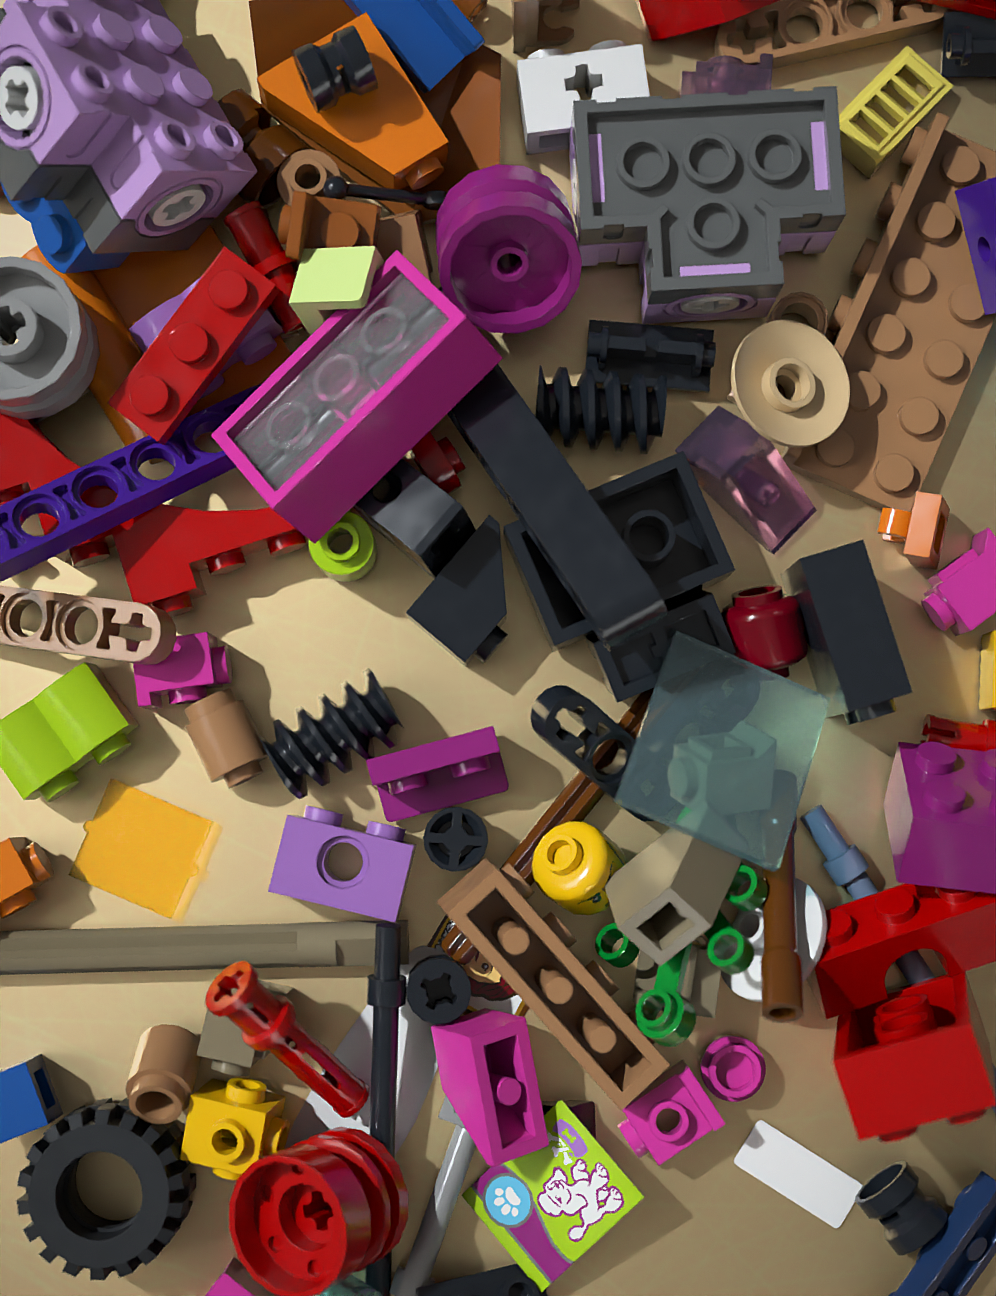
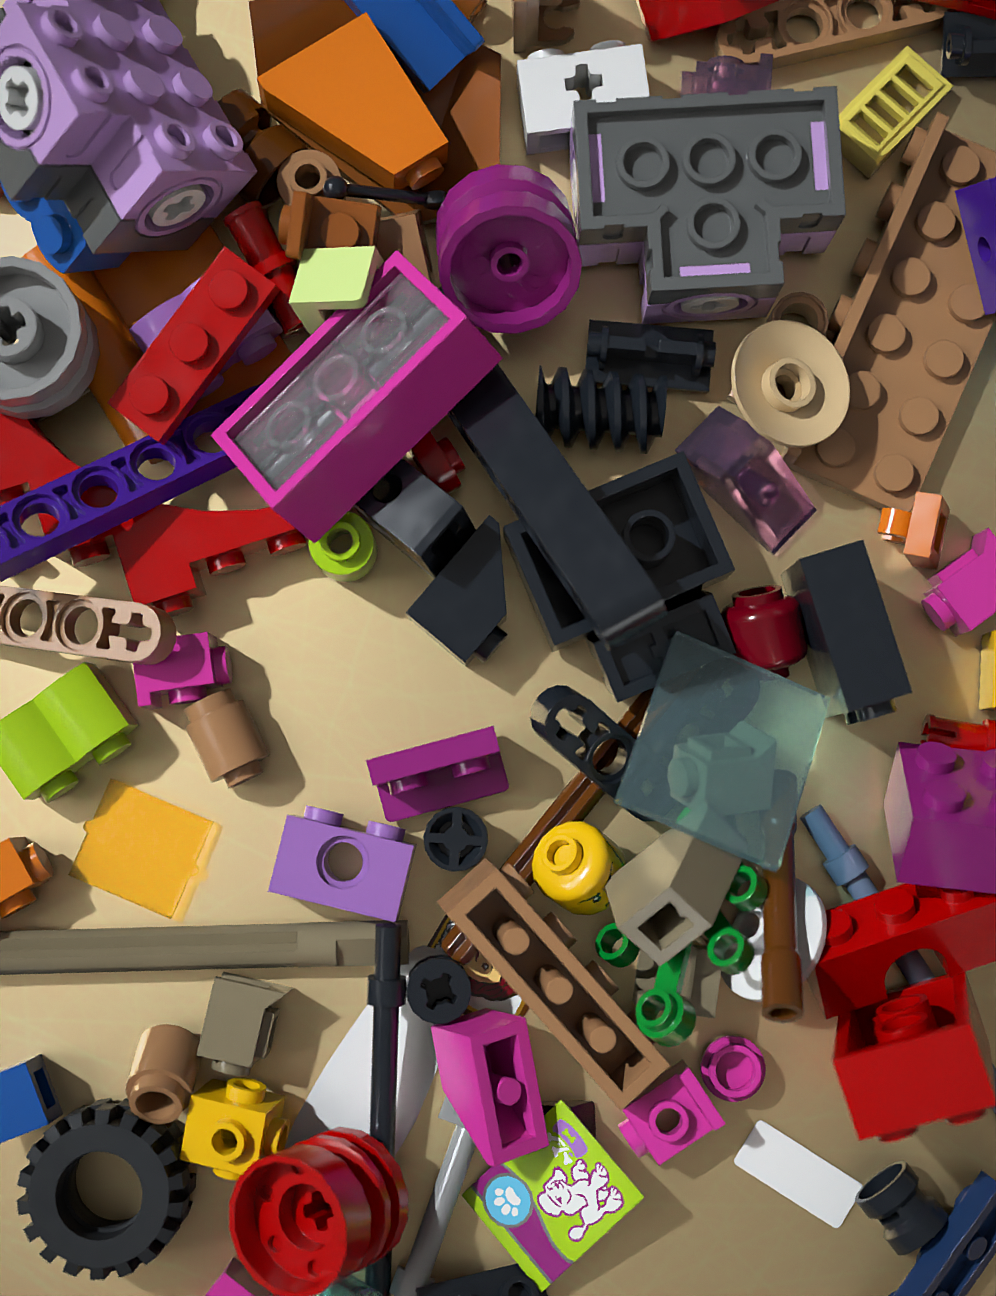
red pin [205,961,370,1118] -> none
black piece [259,668,404,799] -> none
black wheel [291,25,378,113] -> none

